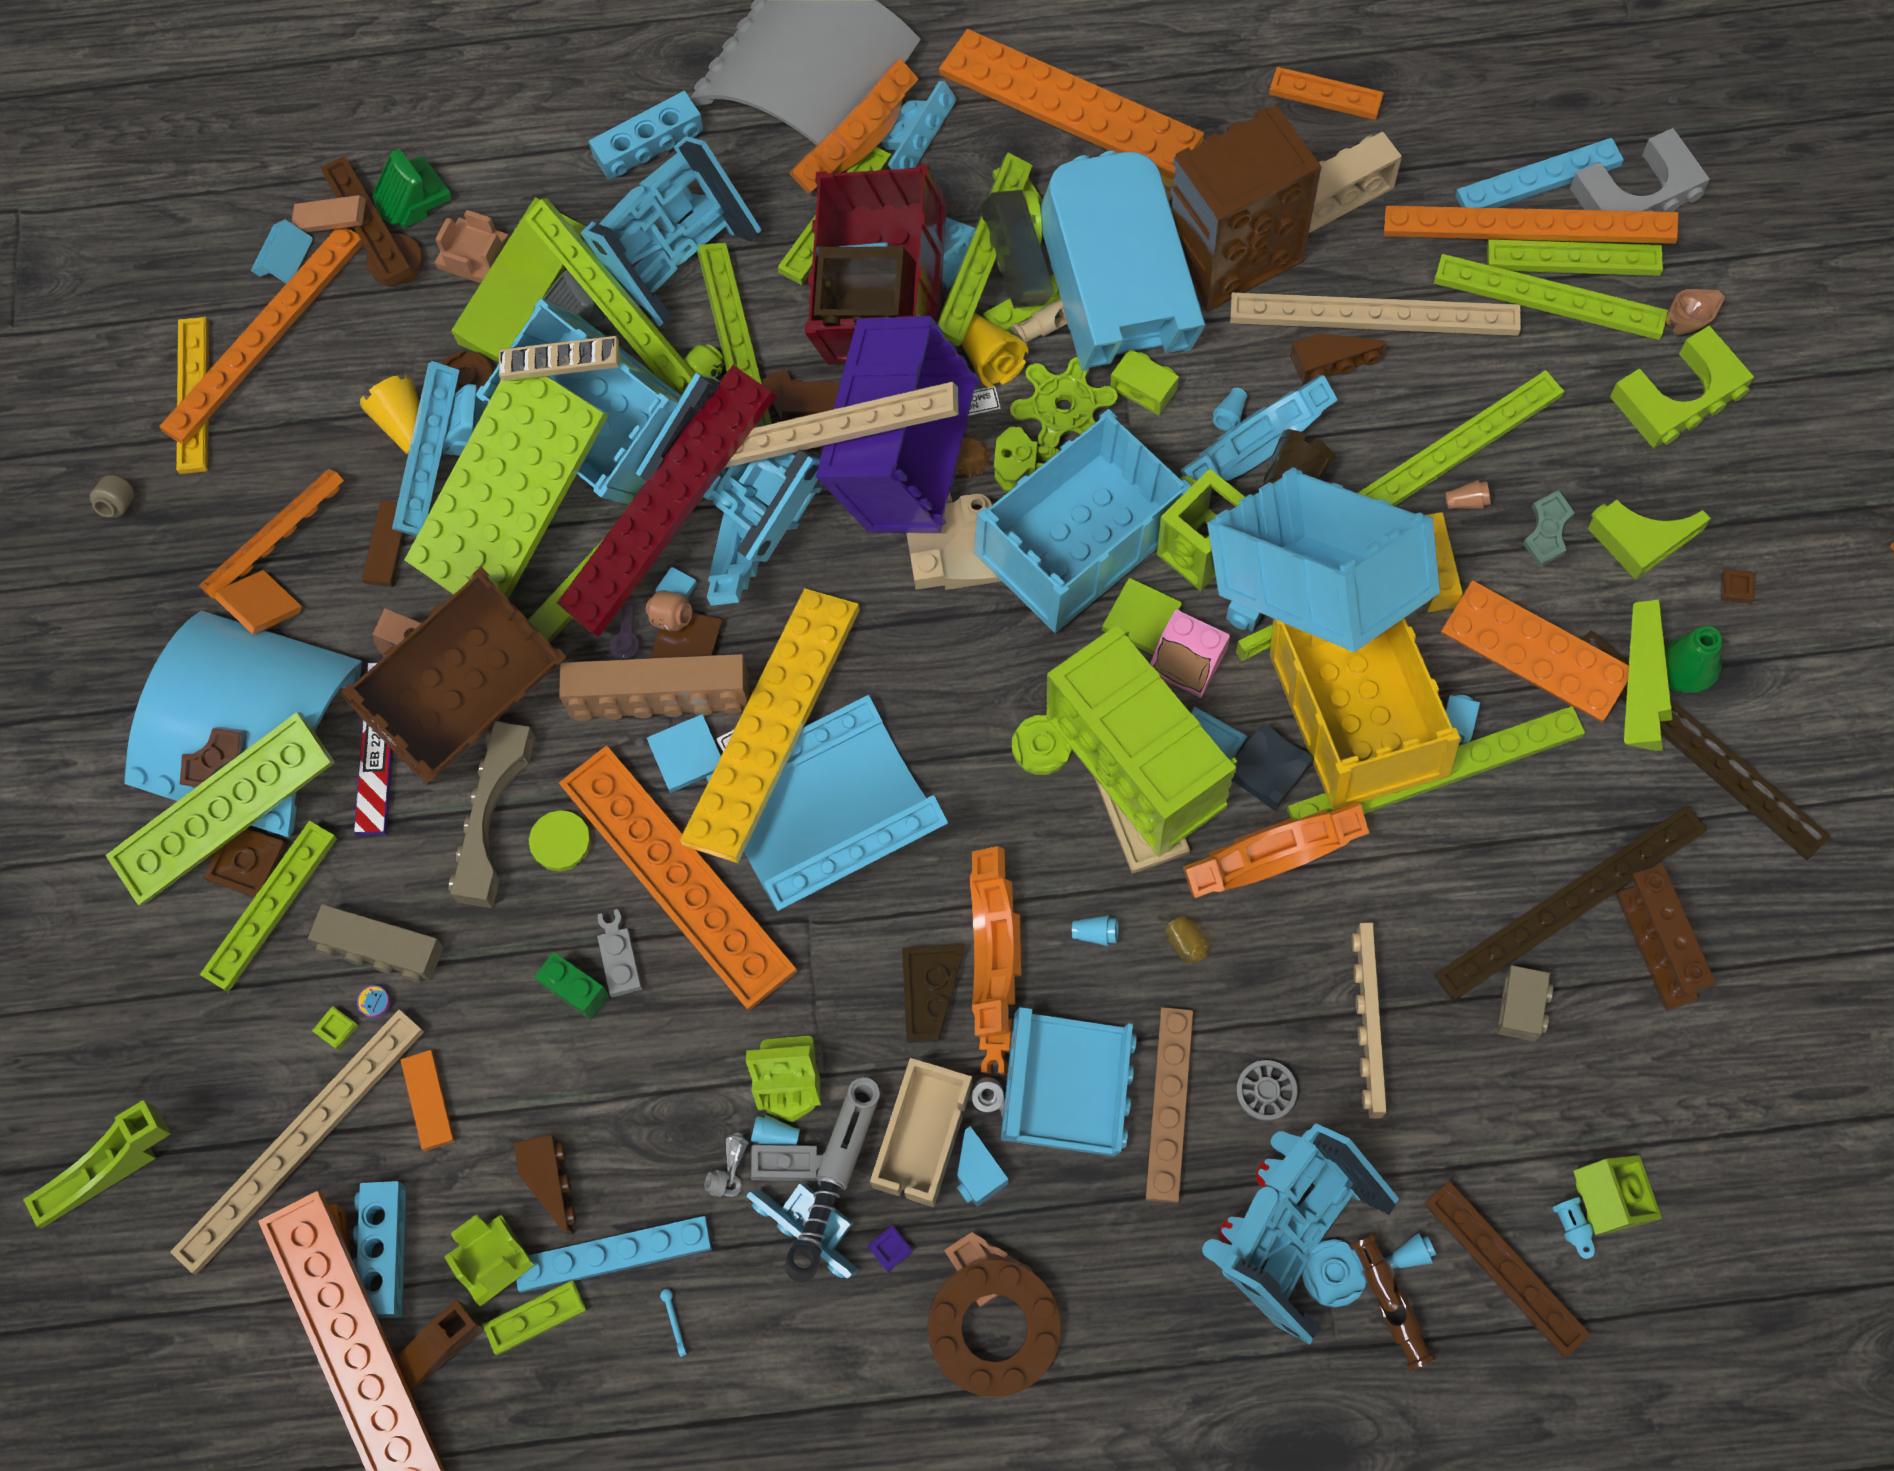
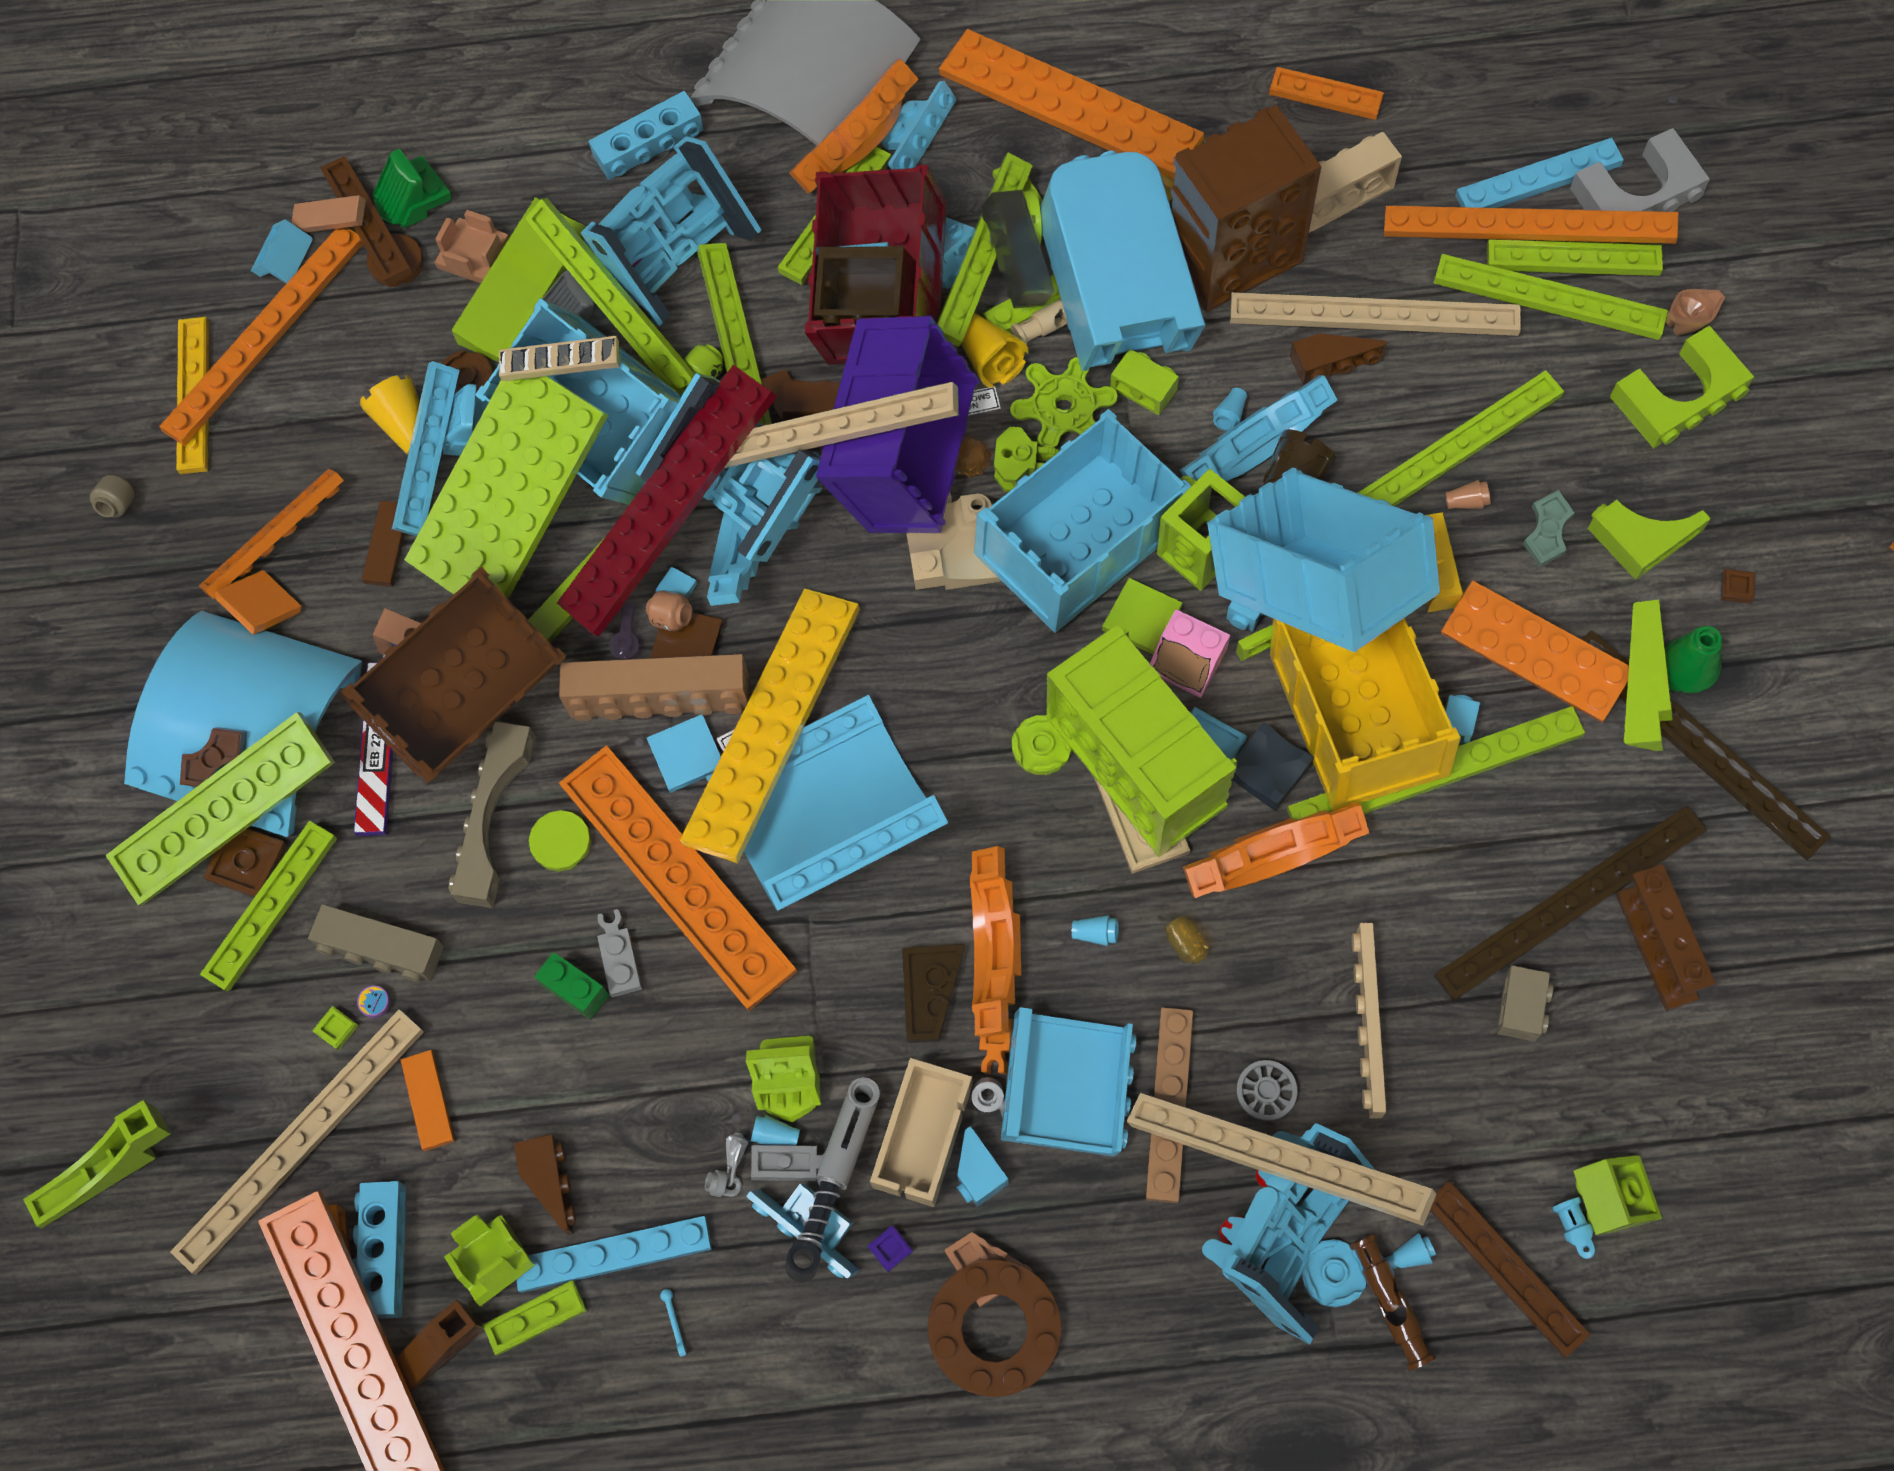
none -> tan plate [1127,1093,1437,1226]

